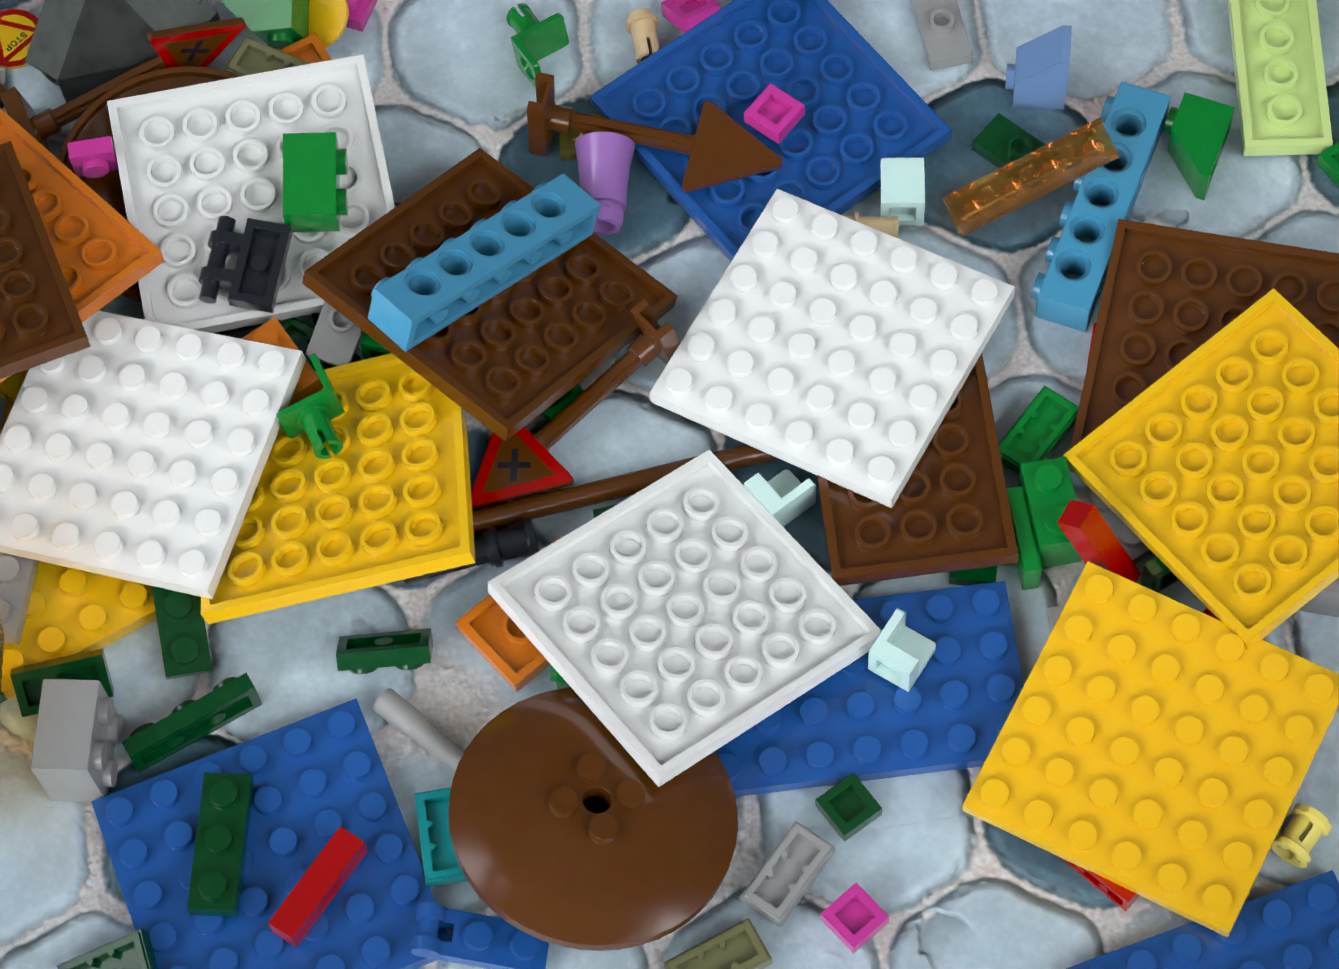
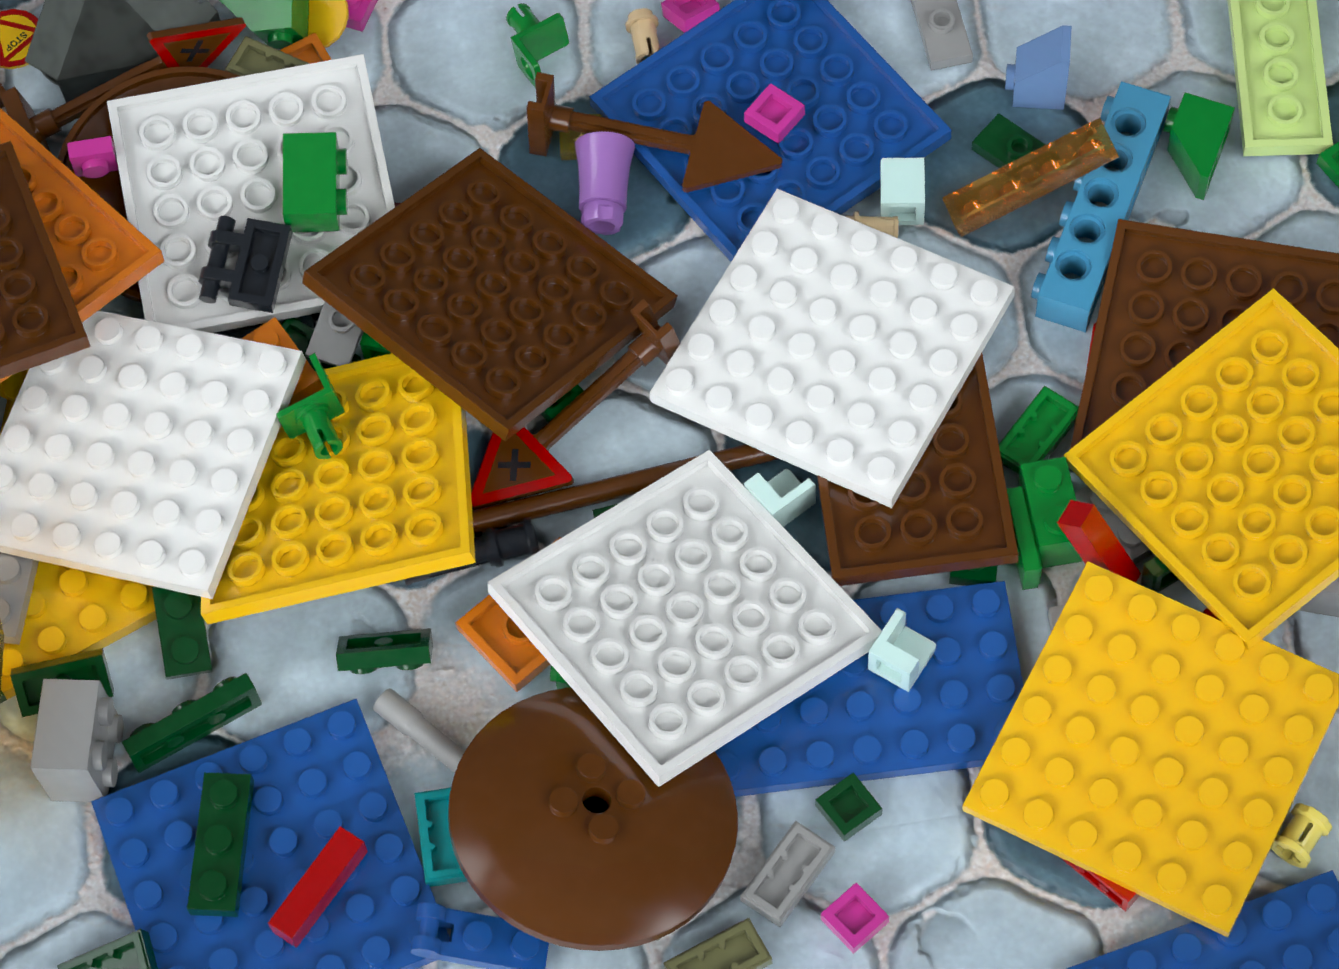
dark azure brick [368,173,601,352] -> none

